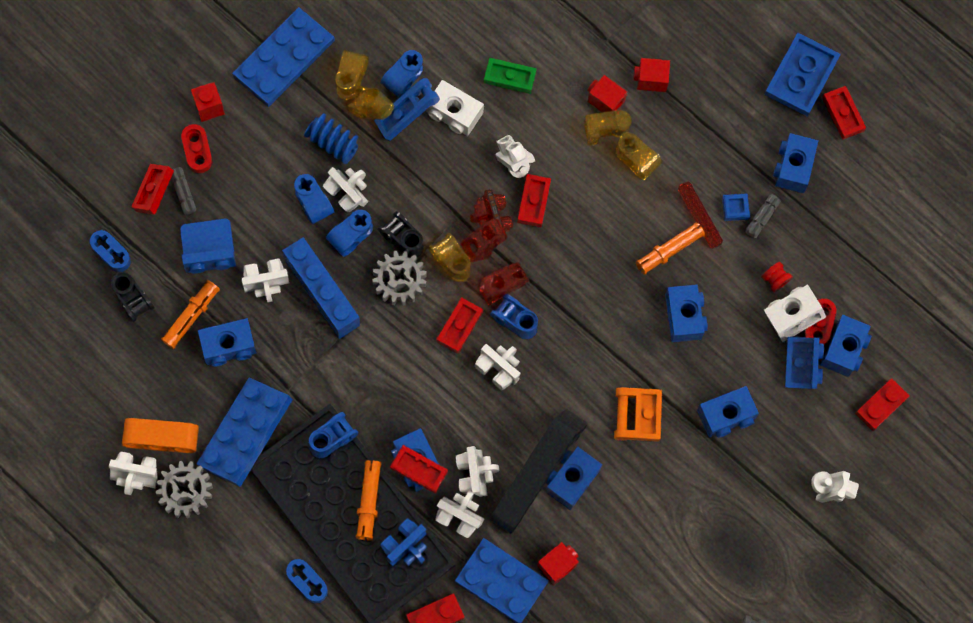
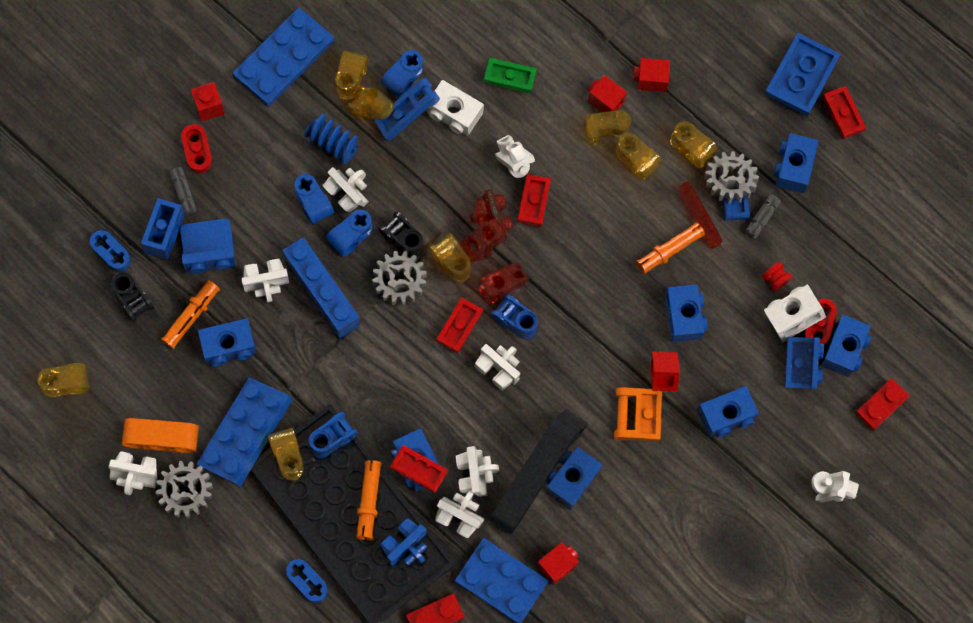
red plate [131,164,174,215] -> none
none -> clear yellow piece [38,363,90,397]
none -> blue brick [141,198,185,260]
none -> clear yellow piece [267,427,304,481]
none -> red brick [650,352,680,392]
none -> clear yellow piece [670,121,718,168]
none -> light grey gear [704,151,759,204]

